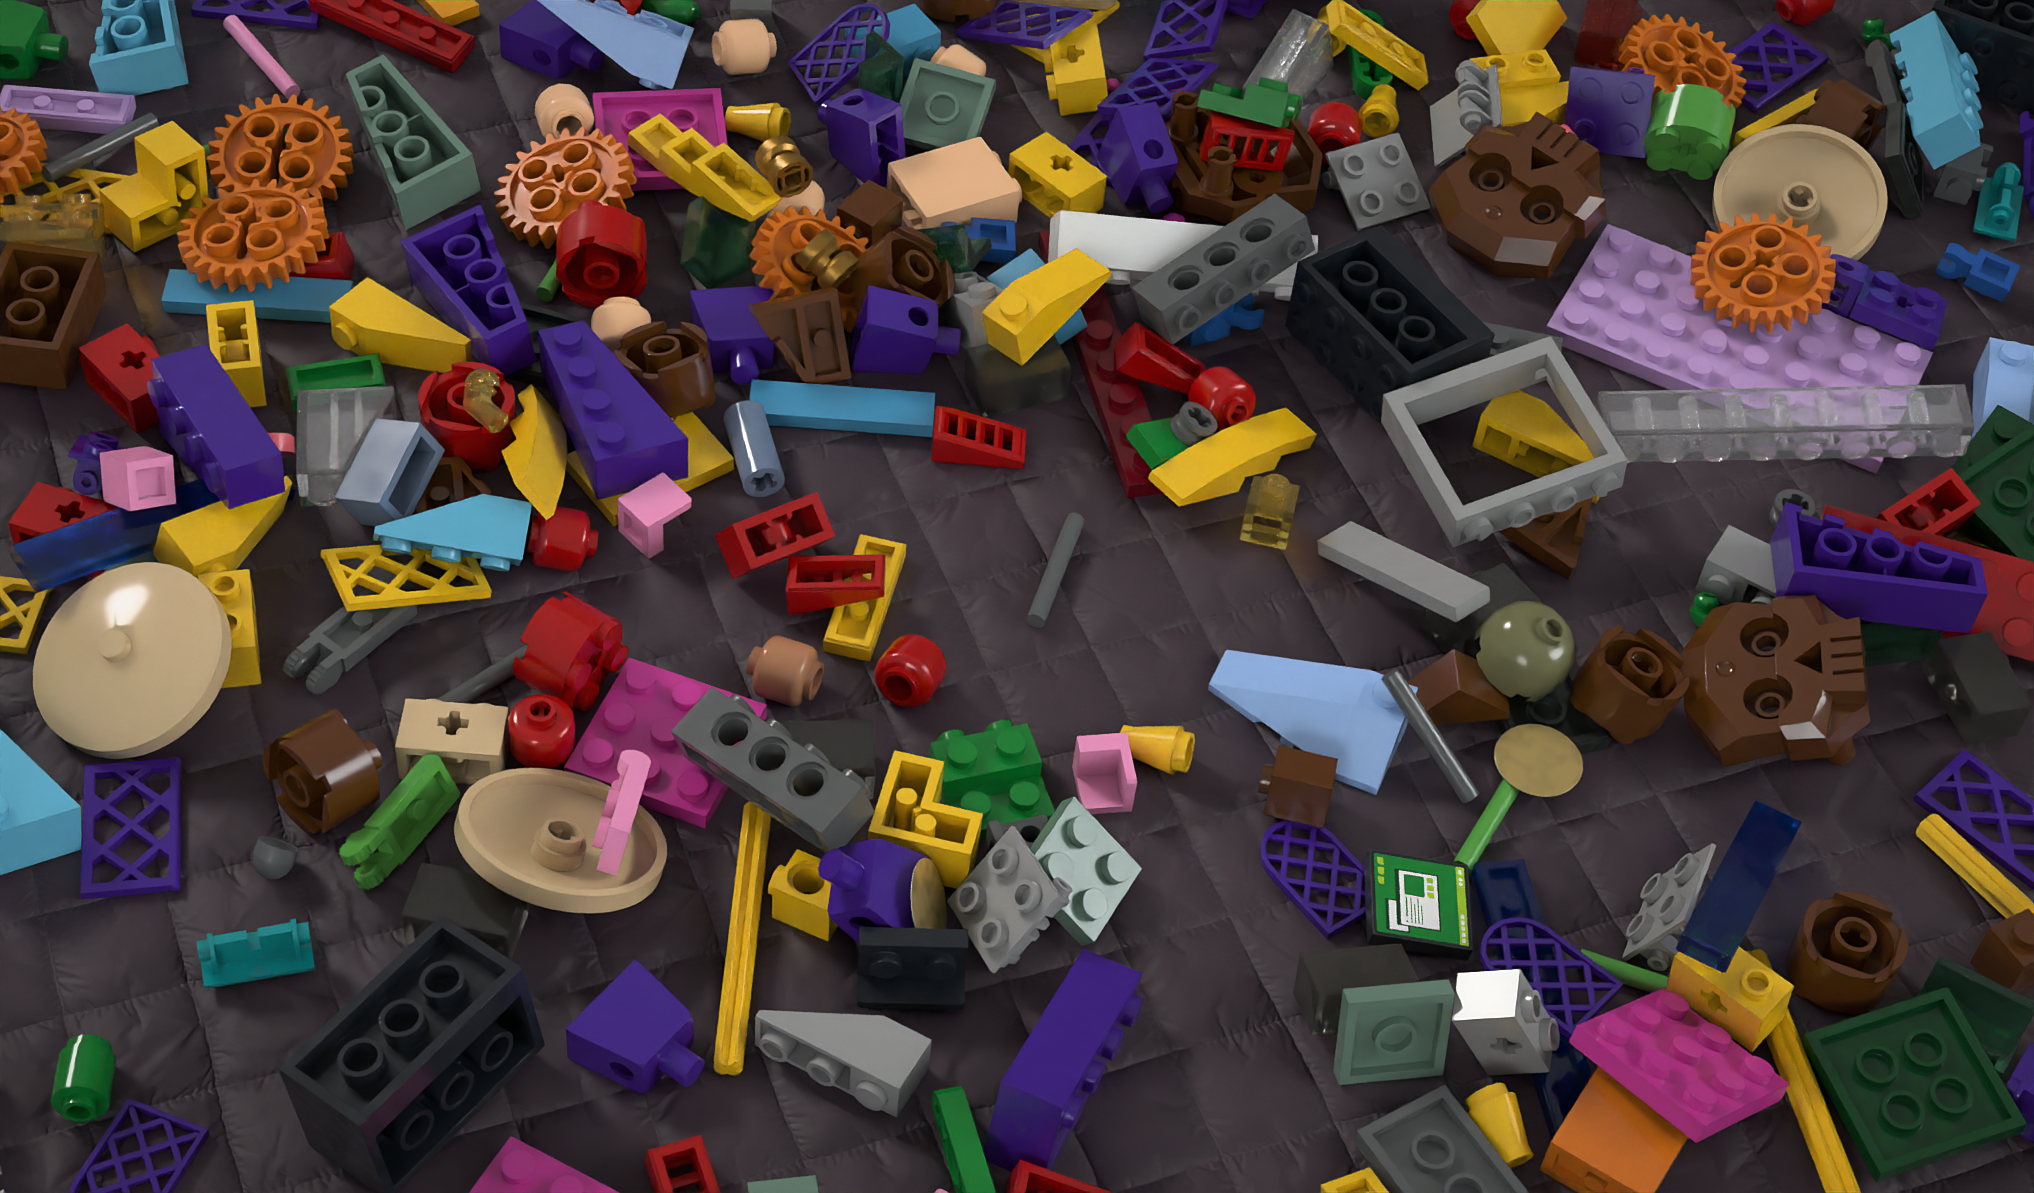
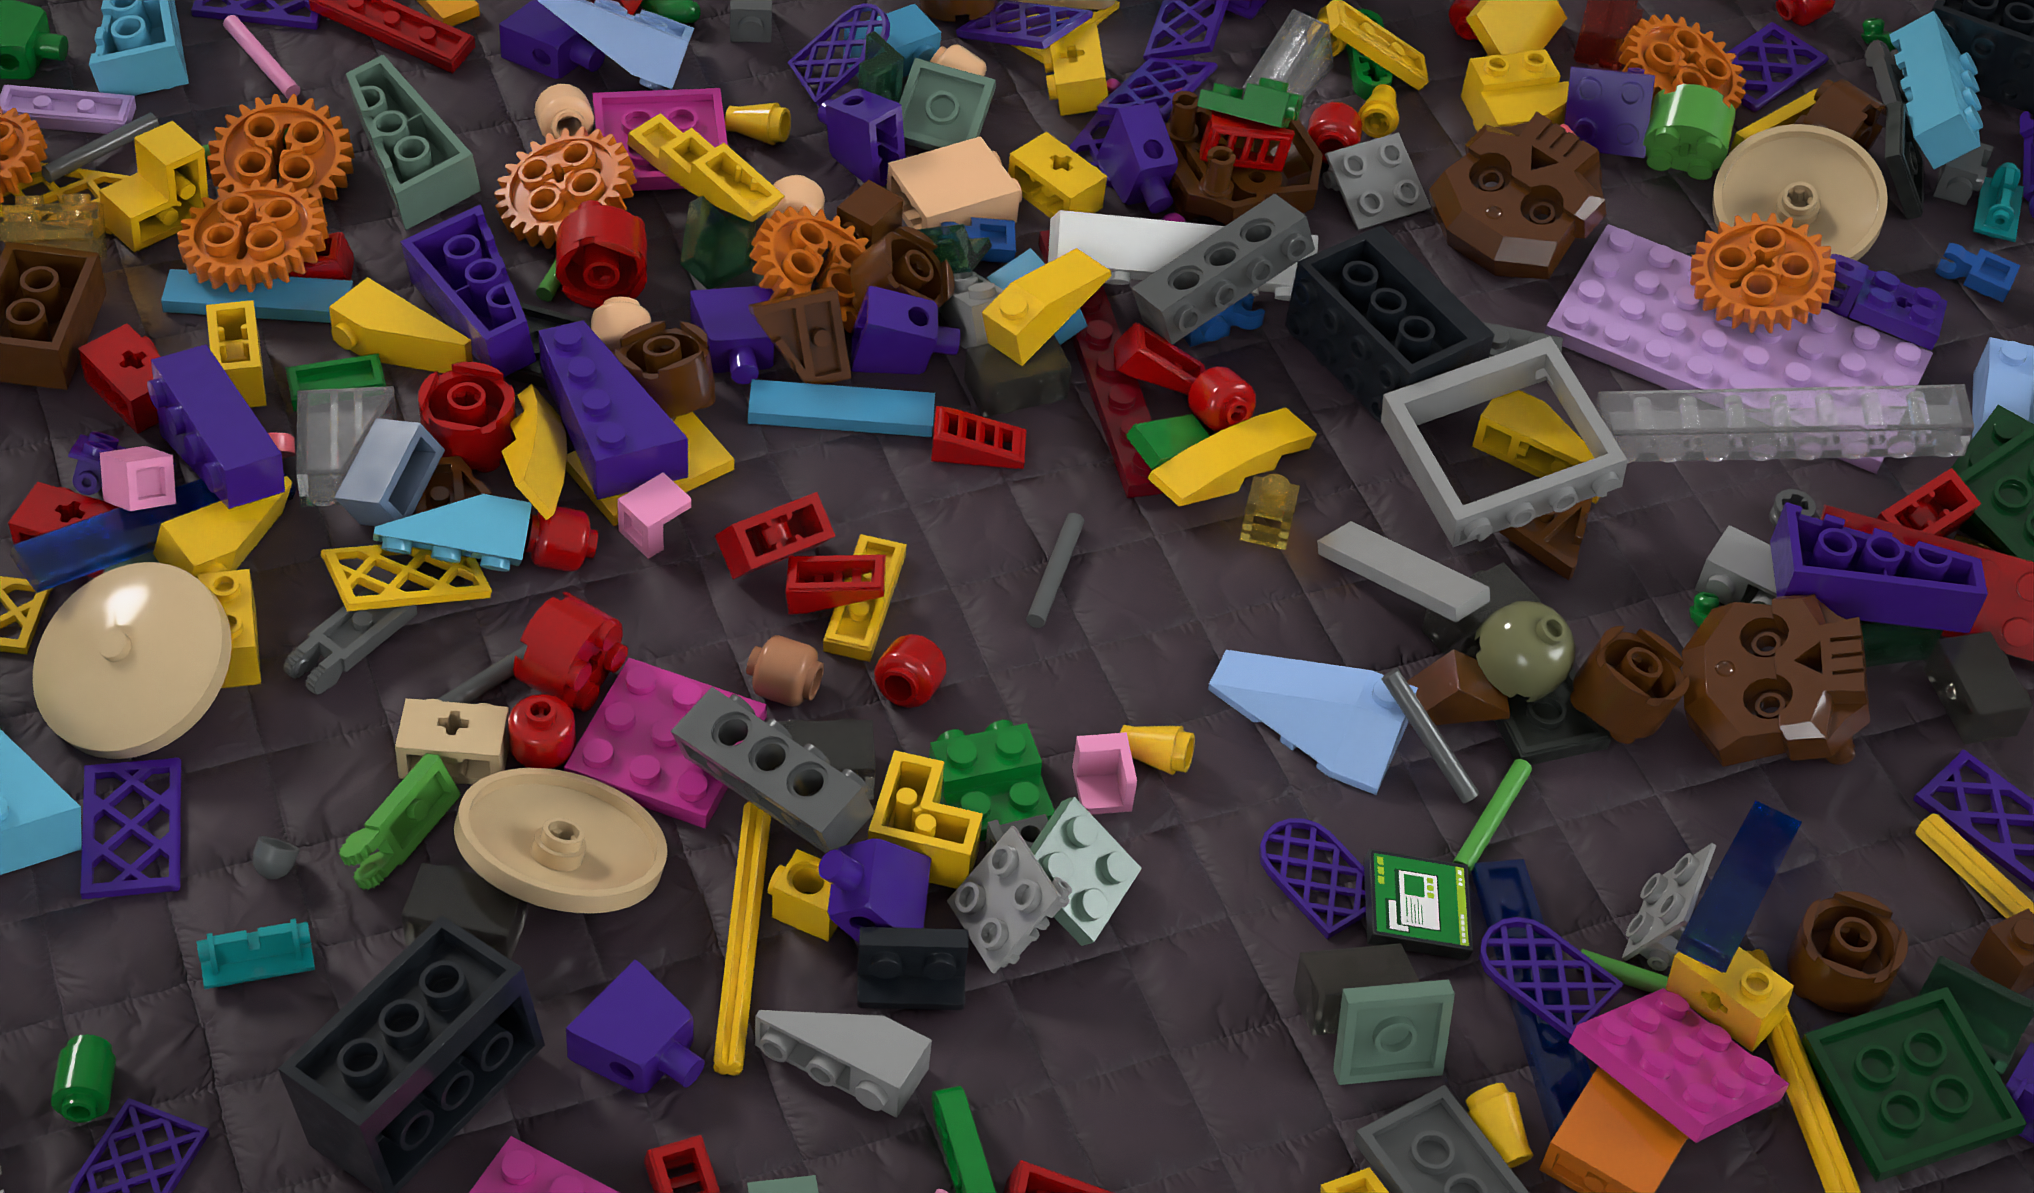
reddish brown brick [263,708,383,834] -> none
clear yellow arm [463,368,508,433] -> none
bright pink plate [592,750,651,876] -> none
light nougat head [712,19,777,75] -> none
sand blue piece [723,400,785,497] -> none
pearl gold wheel [755,135,813,198] -> none
pearl gold wheel [795,229,860,289] -> none
pearl gold sticker [911,858,947,929] -> none
dark purple wedge [983,949,1144,1172] -> none
dark grey bush [1170,402,1217,447] -> none
reddish brown brick [1258,745,1338,828] -> none
light grey hinge [1430,60,1503,168] -> none
light grey brick [1452,969,1560,1075] -> none
pearl gold sticker [1494,724,1583,797] -> none

